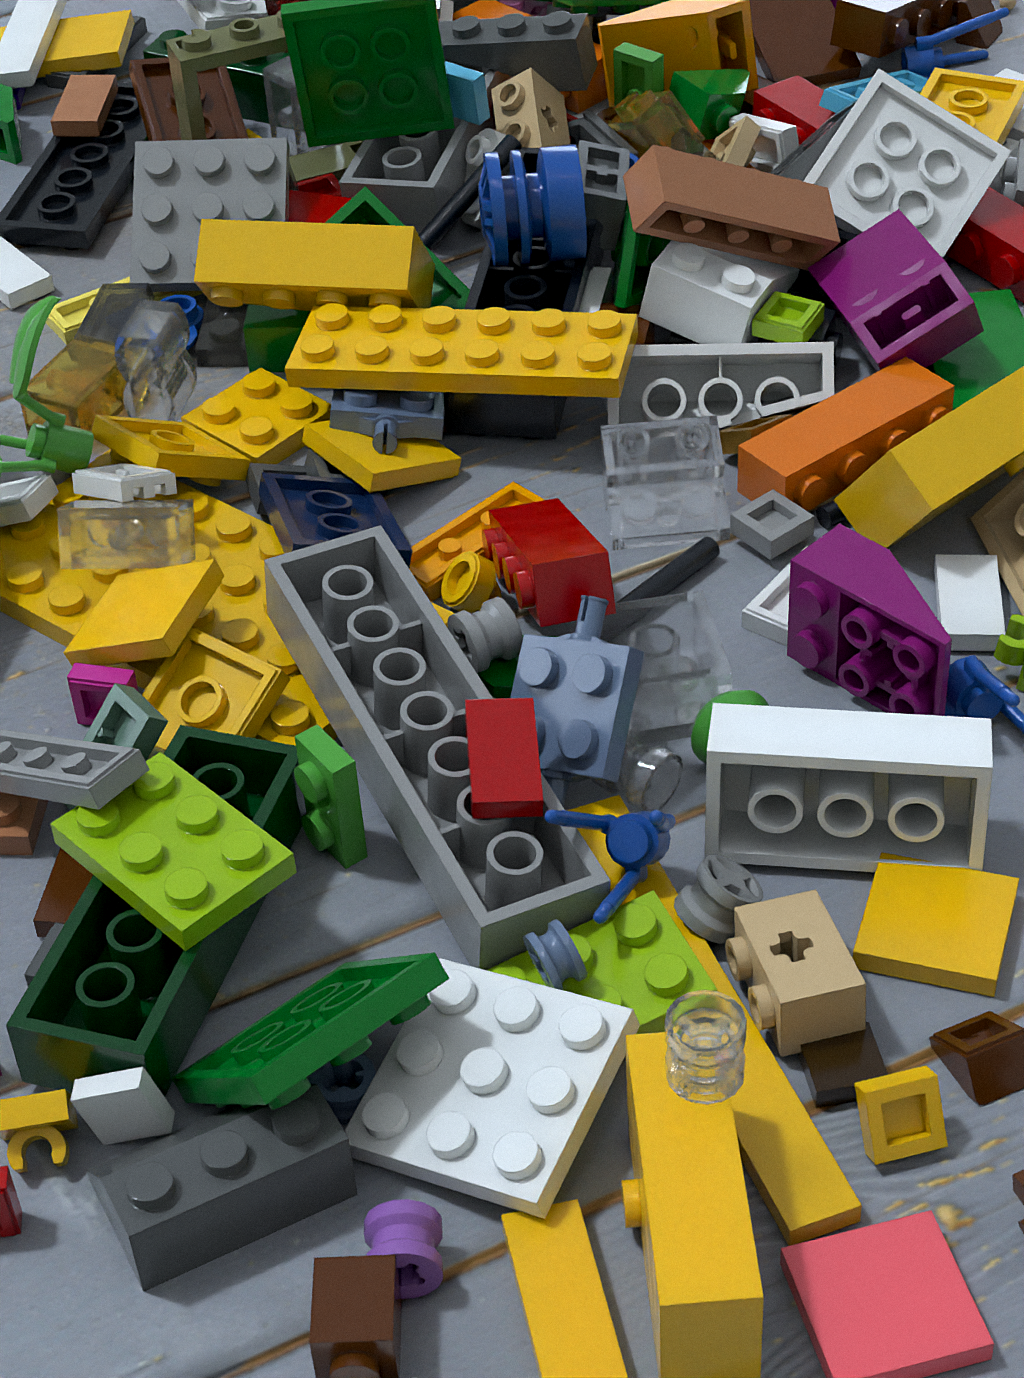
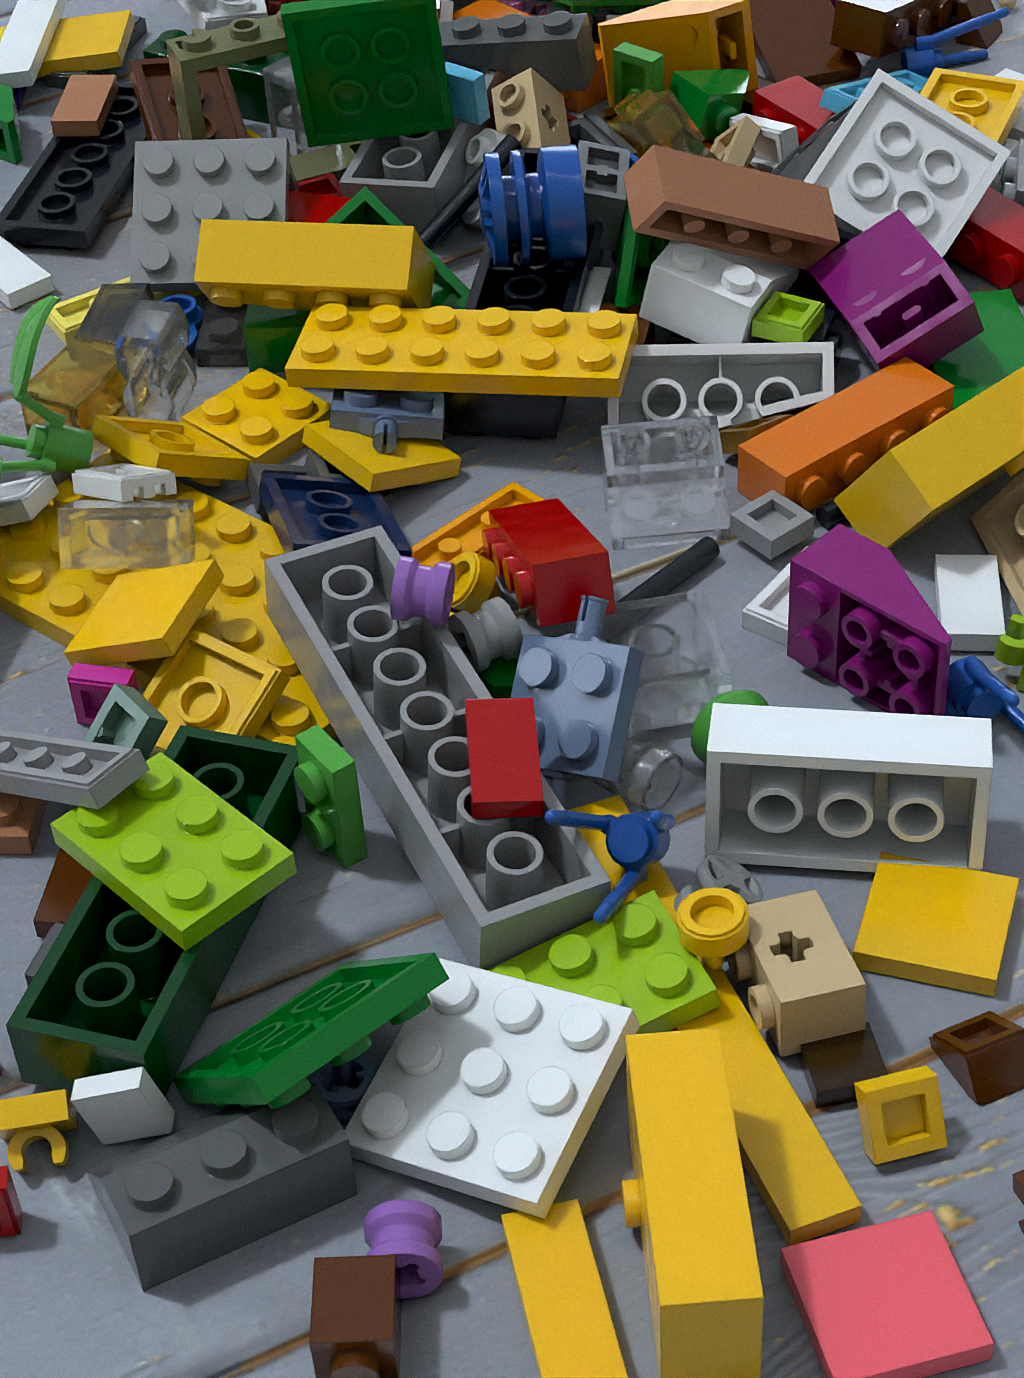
sand blue bush [523,919,587,990] -> none
clear wheel [665,990,747,1104] -> none
none -> medium lavender wheel [390,556,455,627]
none -> yellow tile [676,887,751,970]

